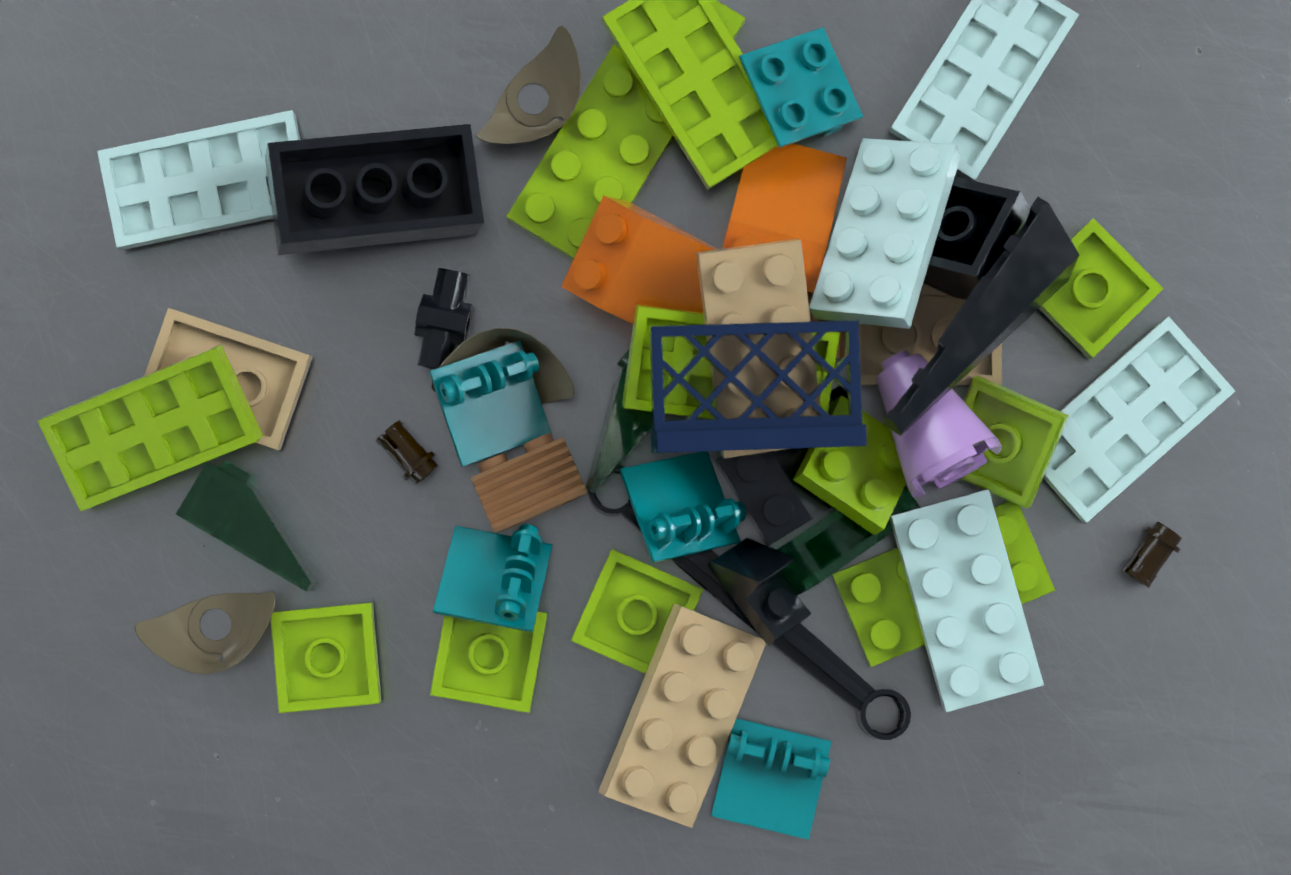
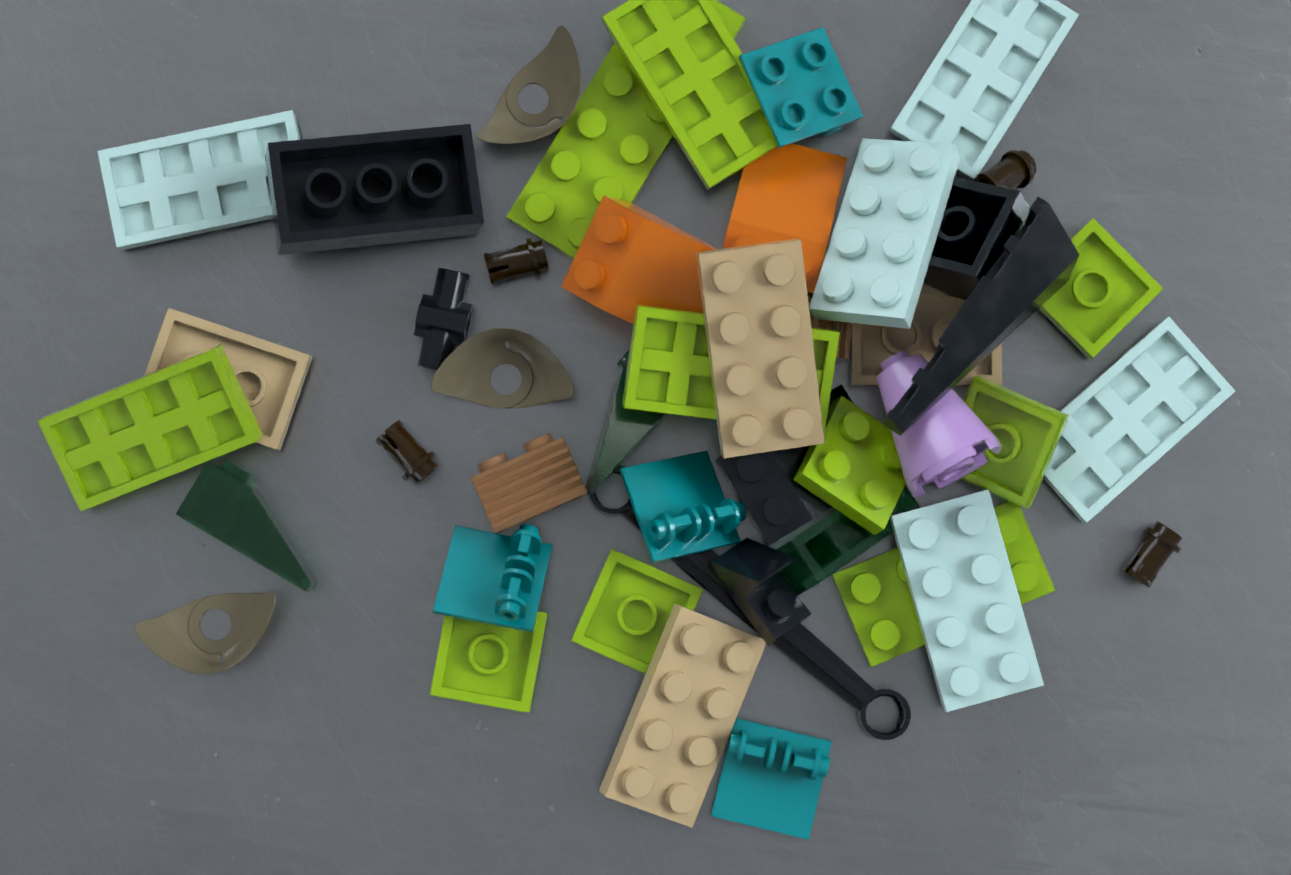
lime plate [271,603,382,713] -> none
teal hinge [429,341,552,467] -> none
dark blue fence [649,320,867,453] -> none
none -> dark brown pin [484,238,549,285]
none -> dark brown pin [973,150,1037,189]

